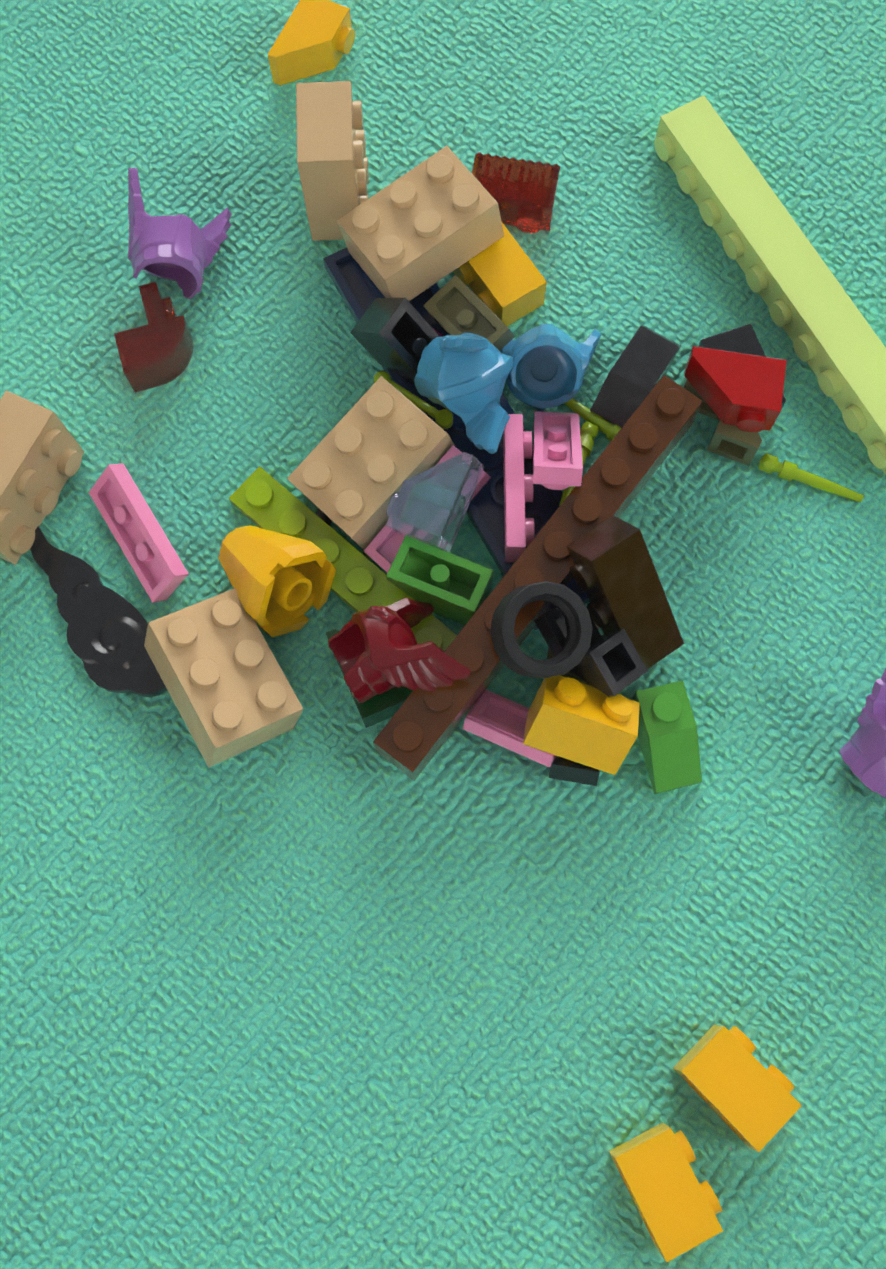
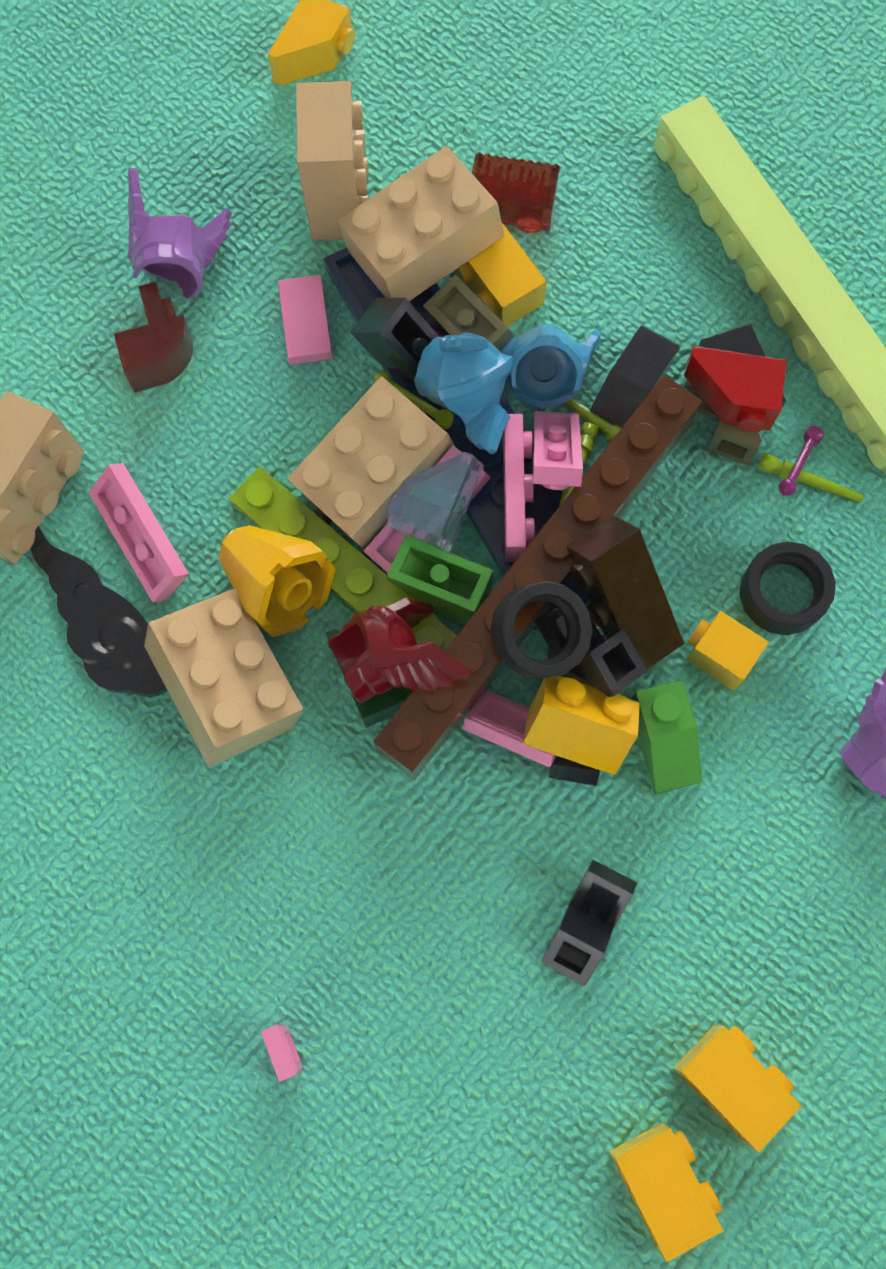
none -> bright pink tile [261,1023,303,1082]
none -> bright pink tile [278,275,333,365]
none -> black slope [541,859,637,986]
none -> yellow brick [686,611,769,691]
none -> black tyre [739,541,836,635]
none -> magenta hinge [778,426,824,496]

